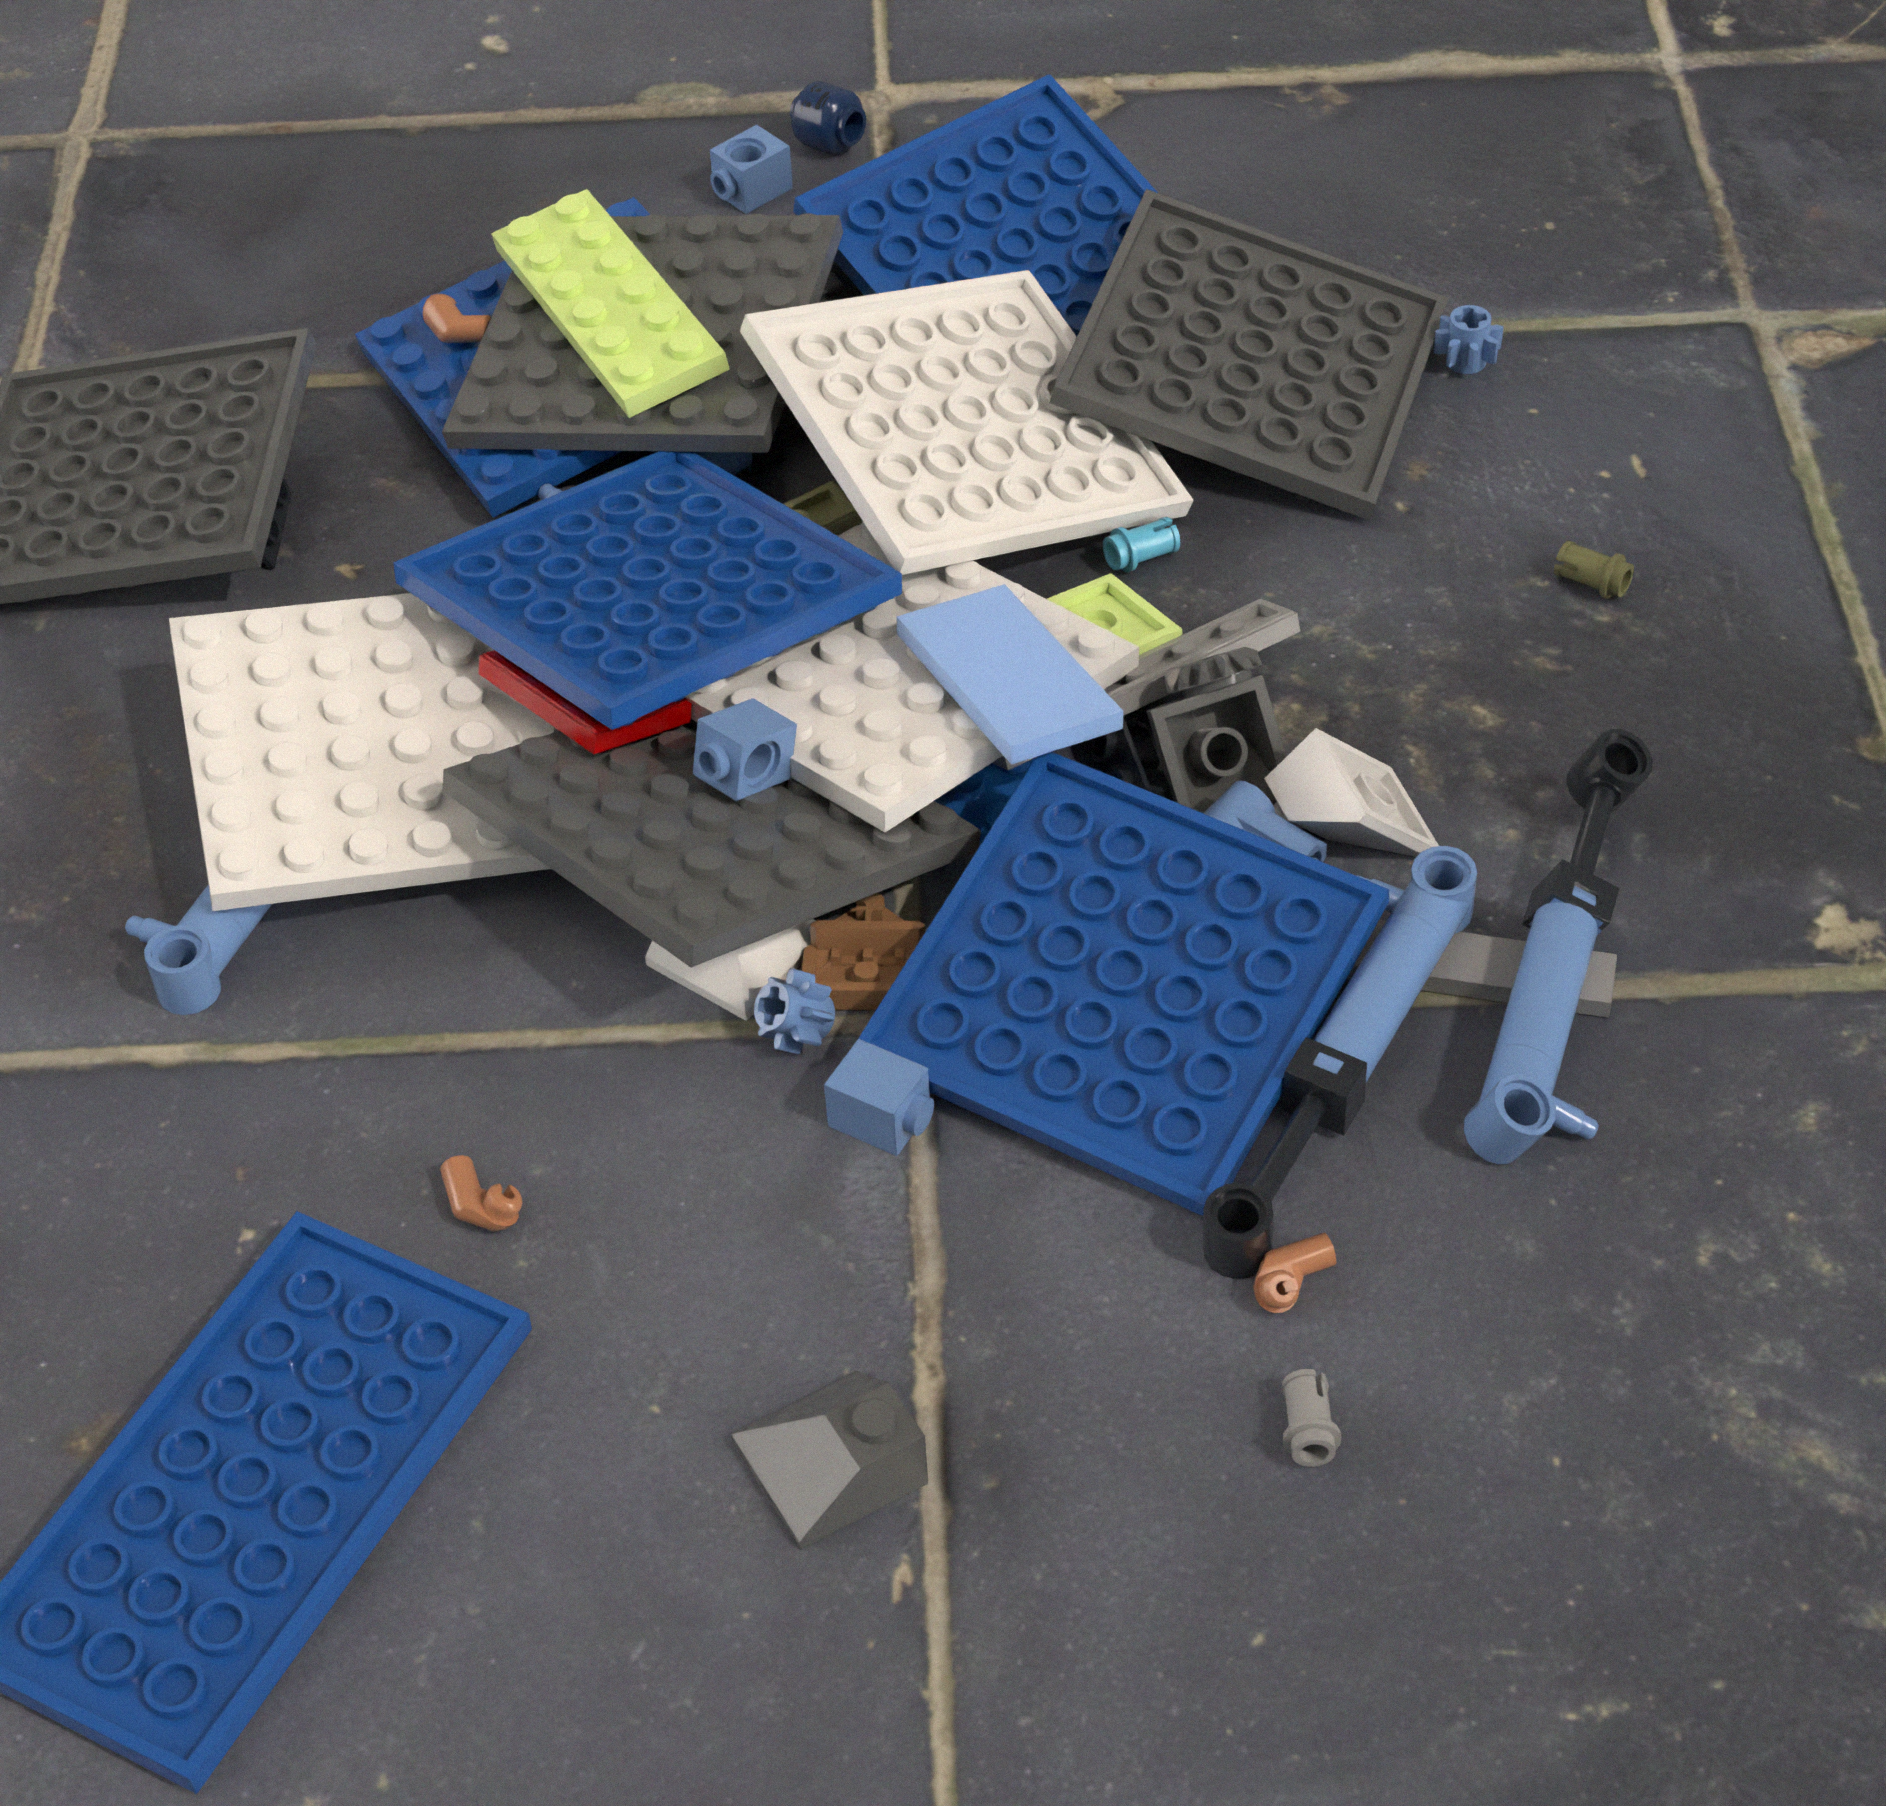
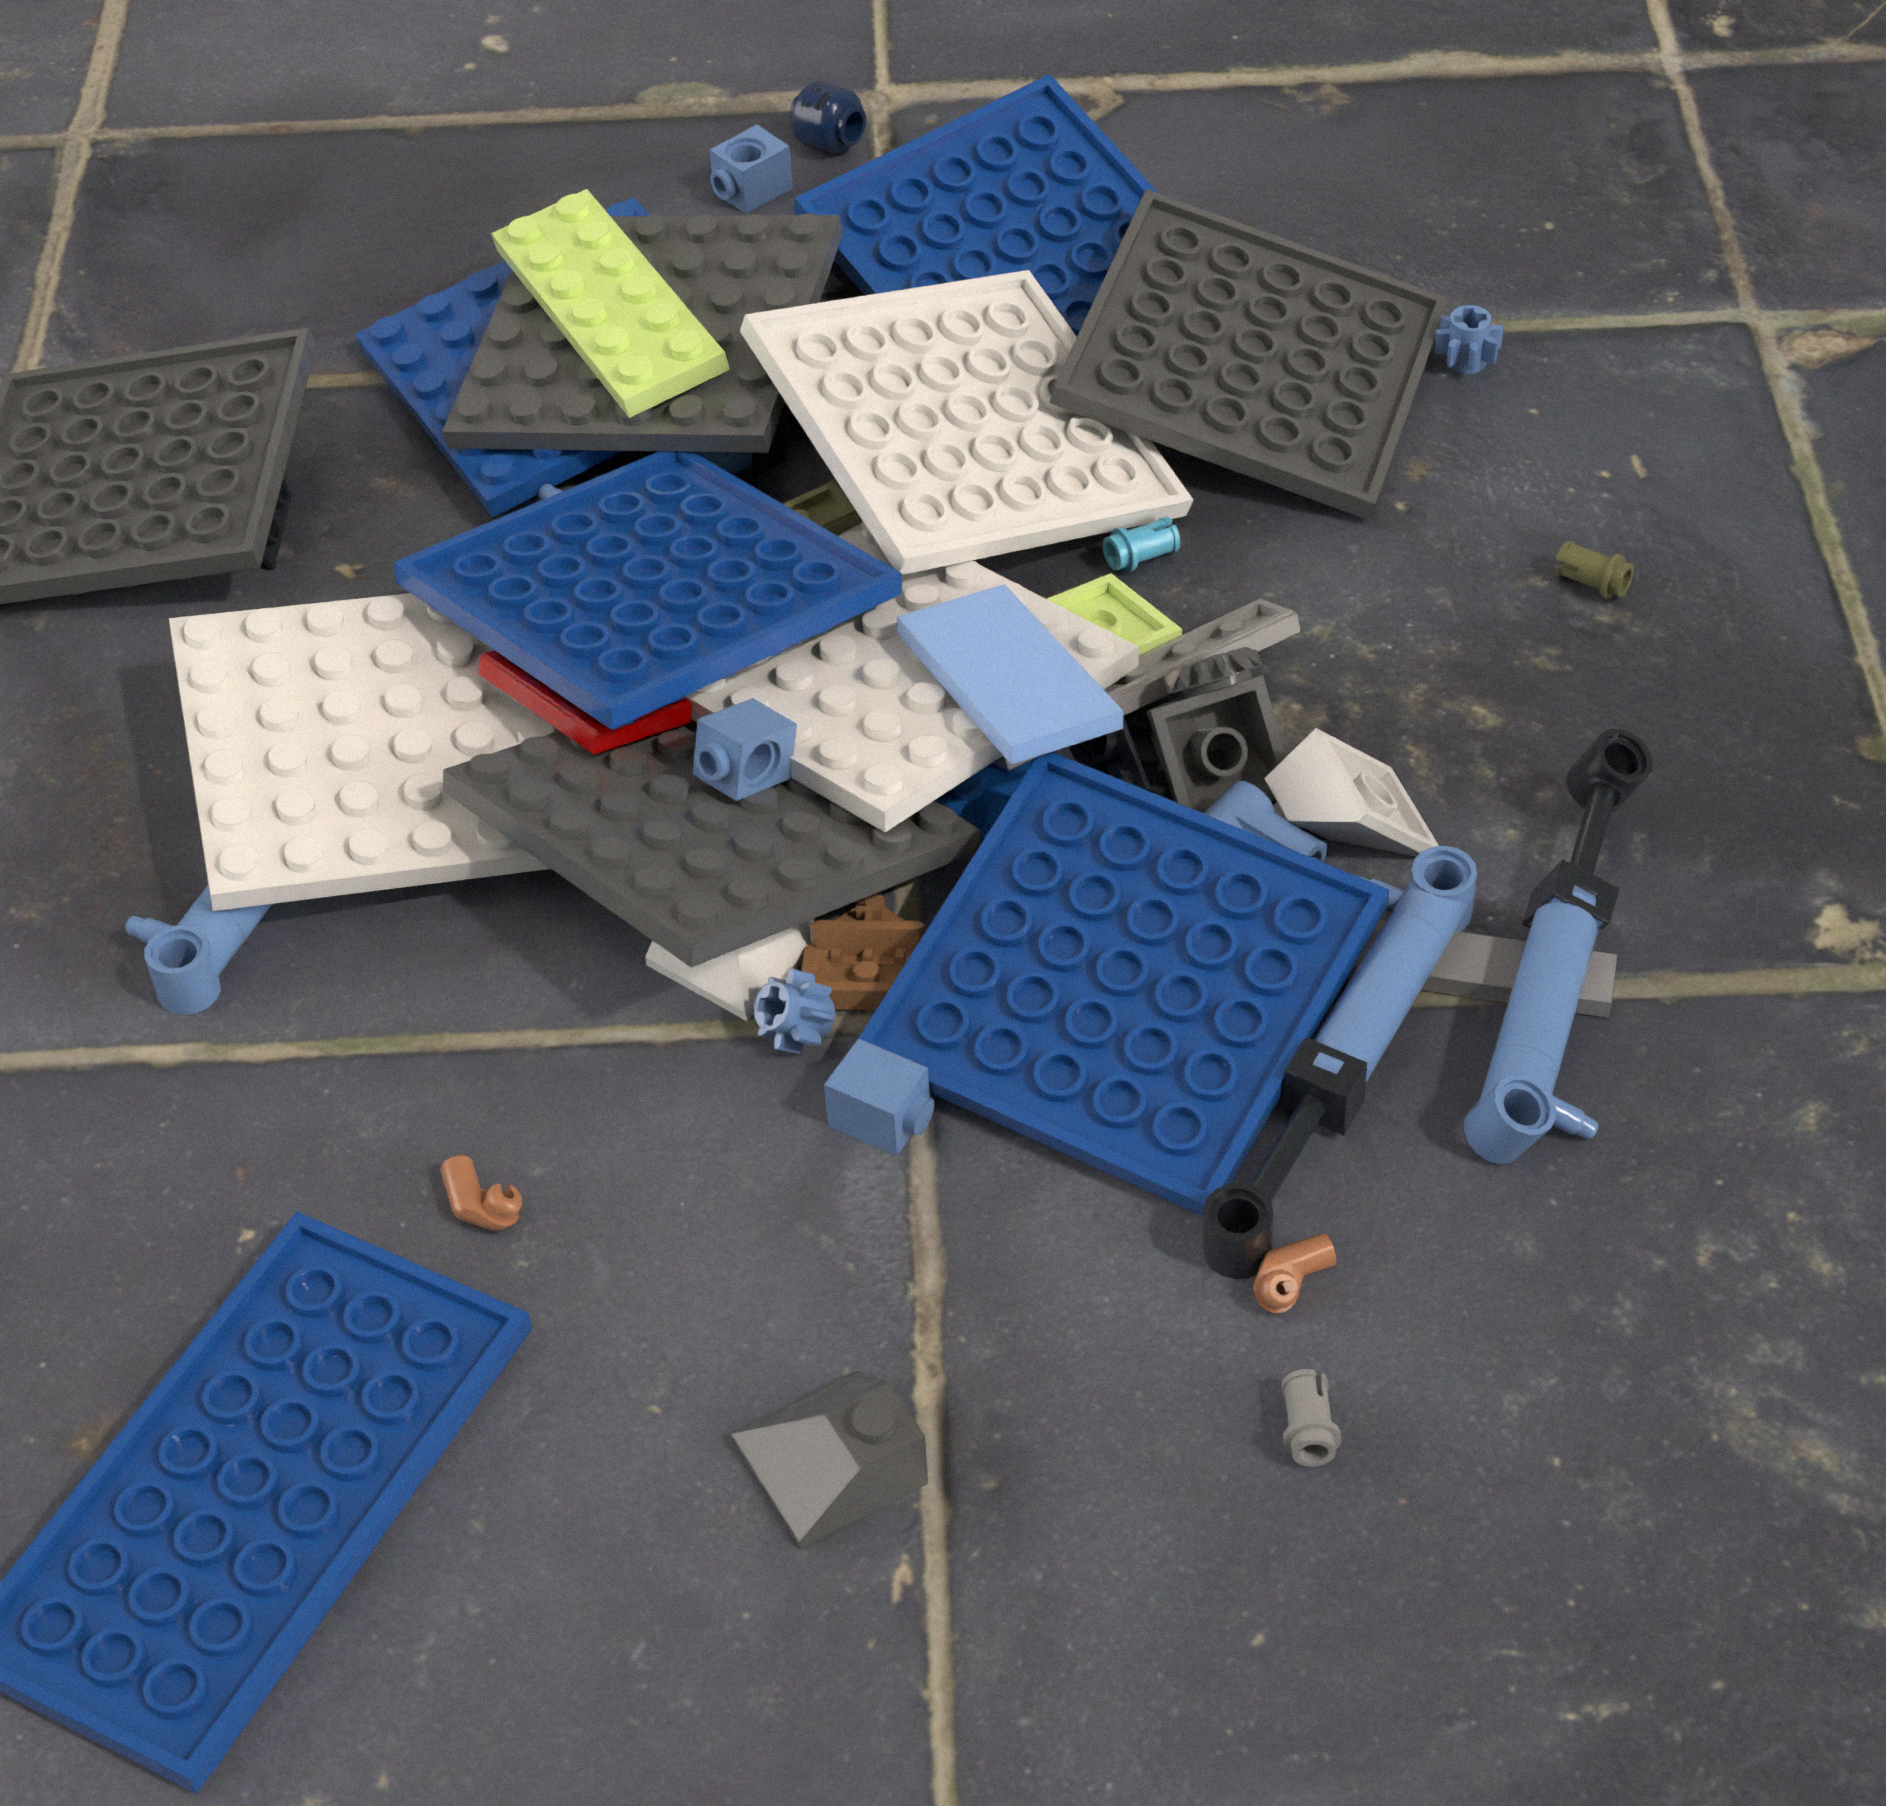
nougat arm [423,293,491,343] -> none

